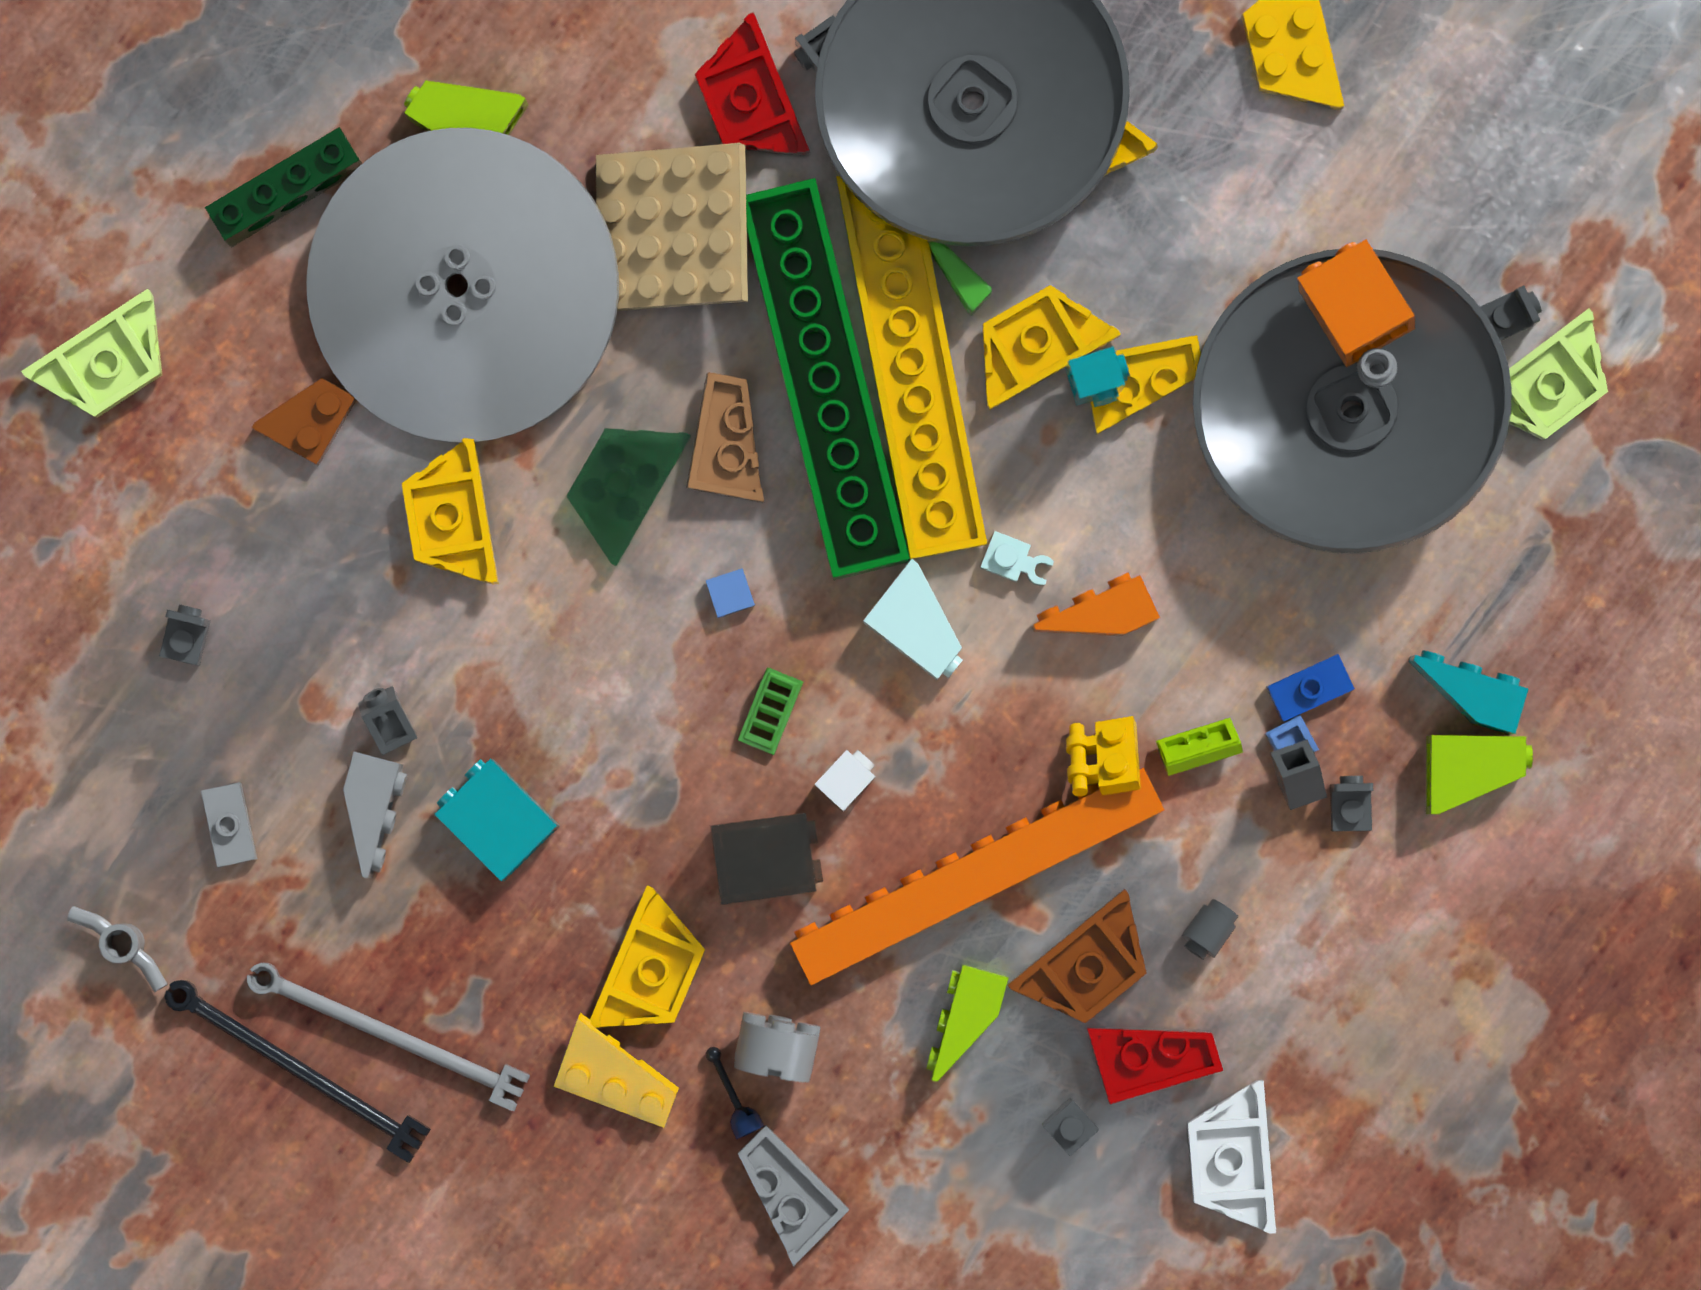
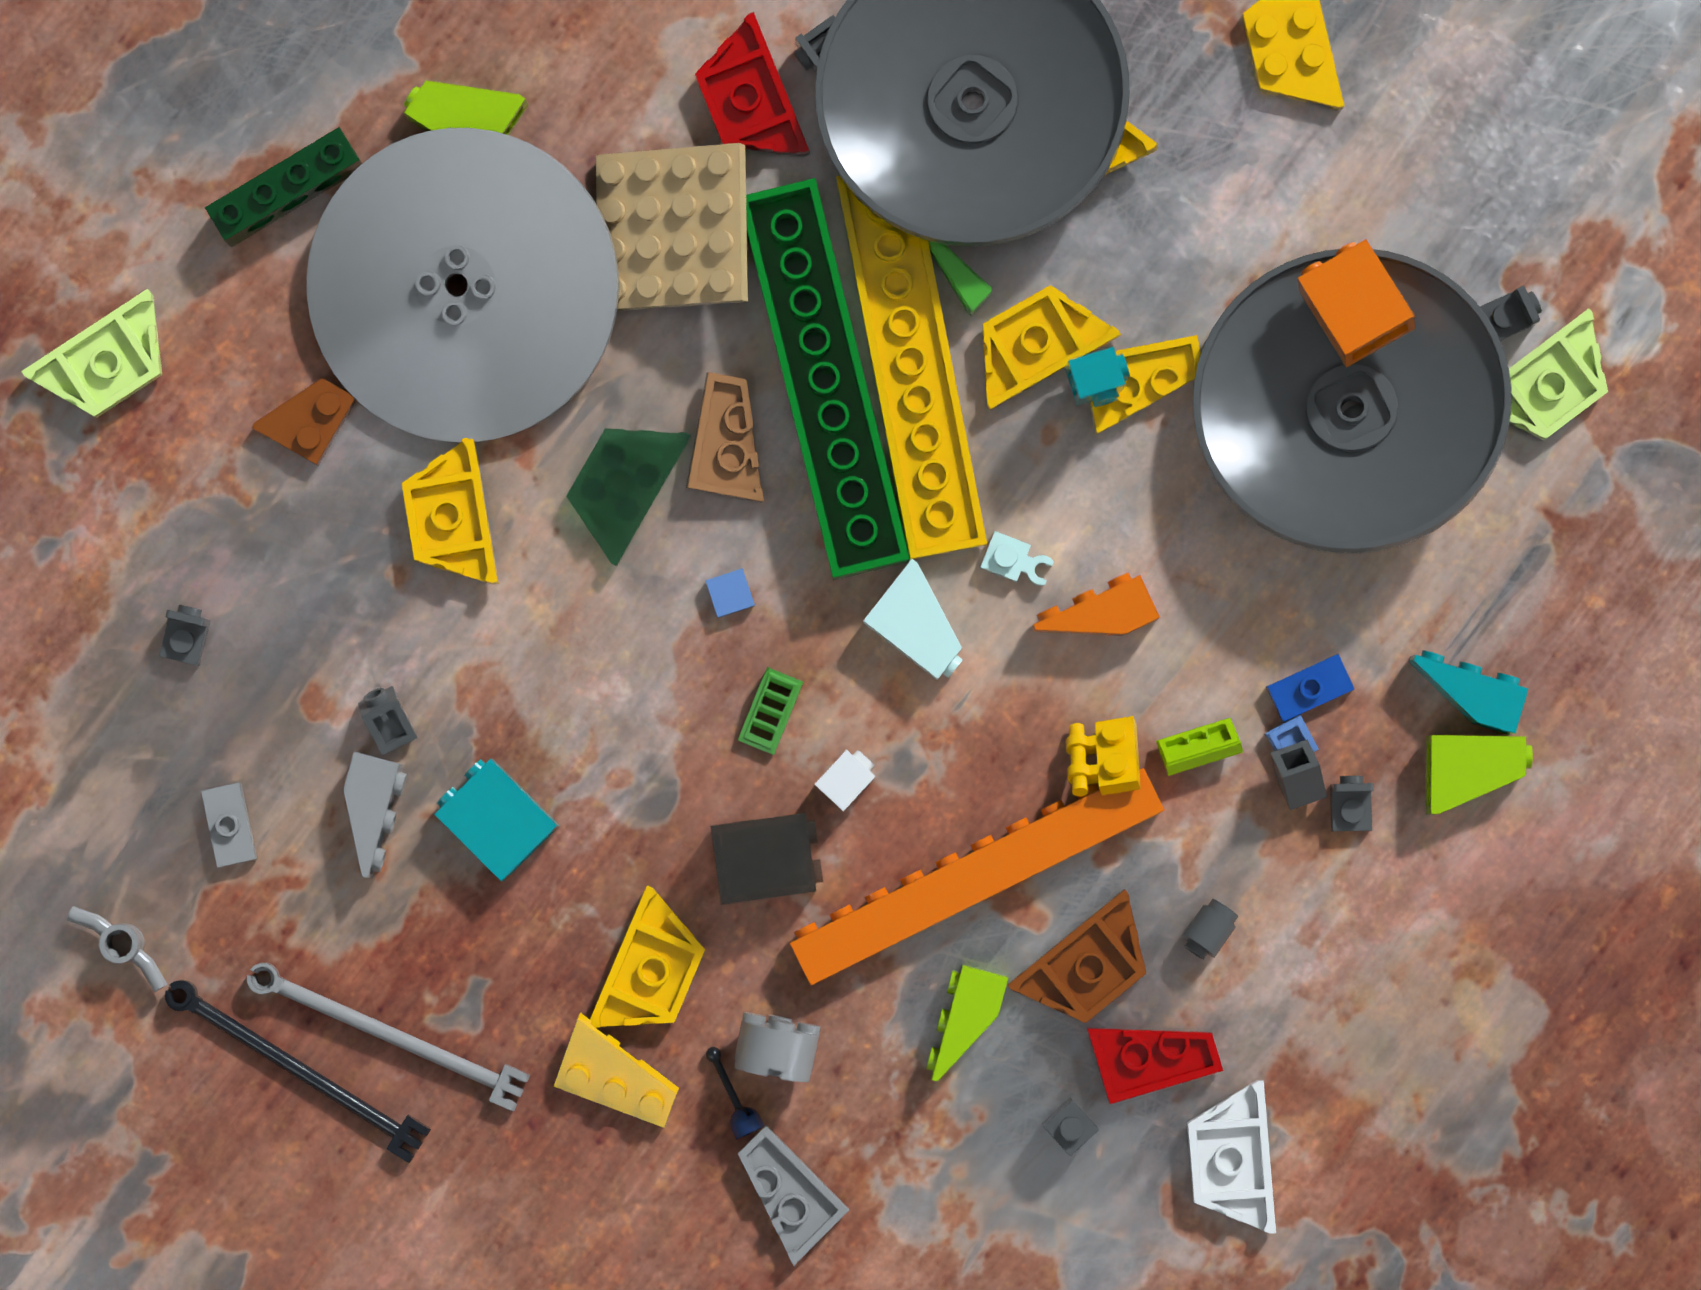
light grey plate [1357,348,1397,388] -> none

